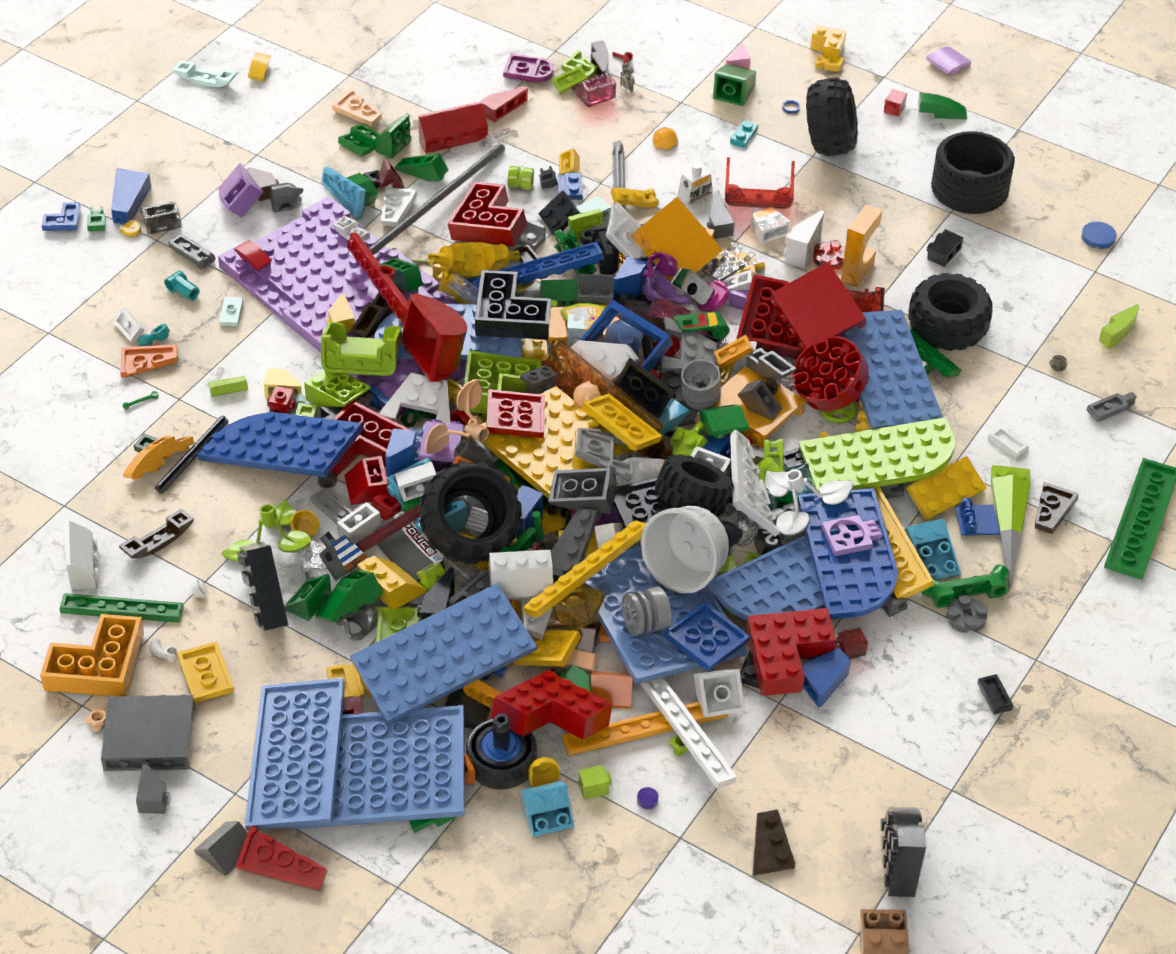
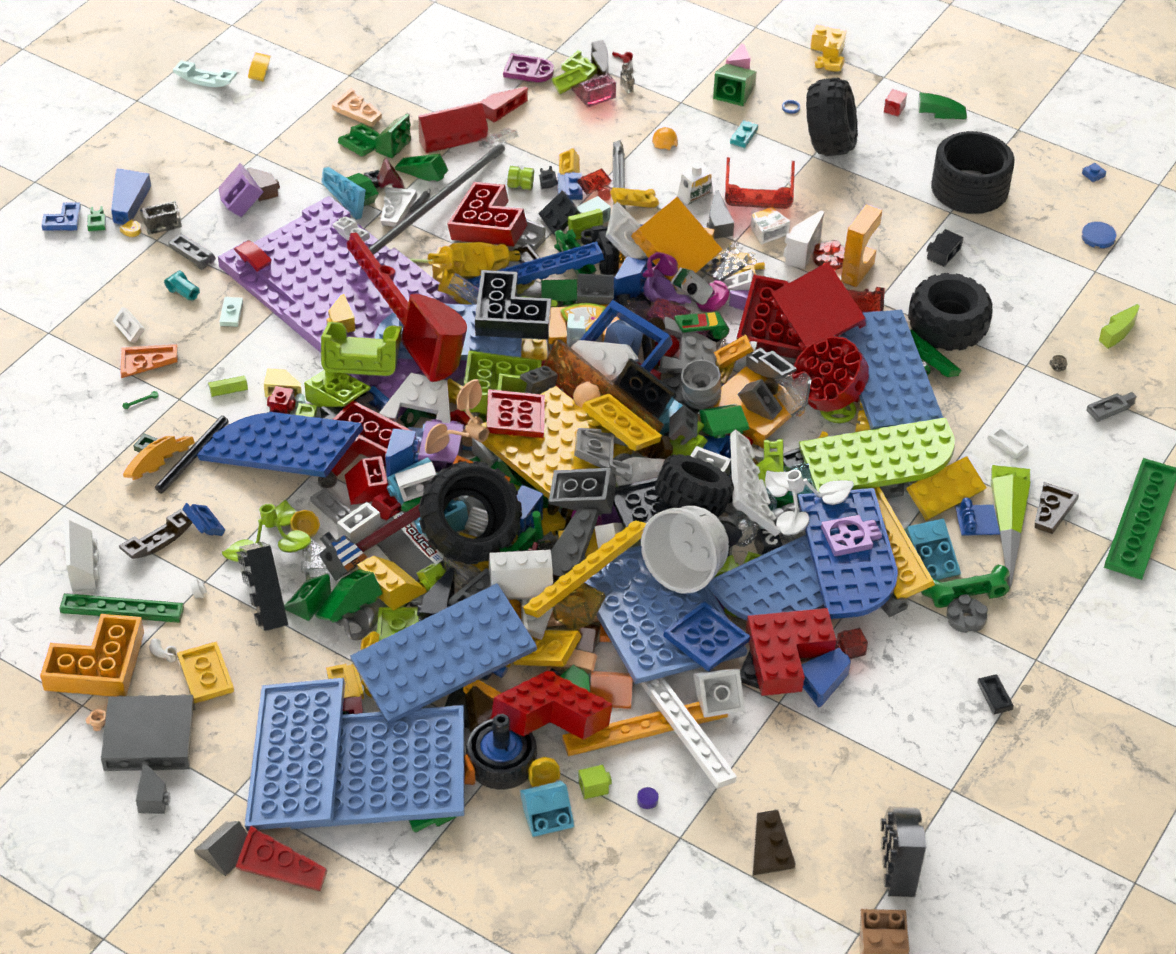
teal plate [138,323,170,346] -> none
dark grey piece [269,182,304,212] -> none
dark brown slope [350,292,393,338] -> none
green slope [380,258,424,292] -> none
dark grey piece [454,440,496,469] -> none
light grey wheel [622,587,672,636] -> none
lime plate [669,735,690,756] -> none
lavender slope [926,46,972,74] -> none
none -> blue plate [182,503,226,536]
none -> yellow tile [361,631,379,650]
none -> dark grey piece [408,188,431,215]
none -> dark brown slope [465,686,493,733]
none -> clear red plate [577,168,612,201]
none -> dark grey hinge [669,405,698,445]
none -> clear slope [775,372,811,416]
none -> blue plate [1082,163,1107,182]

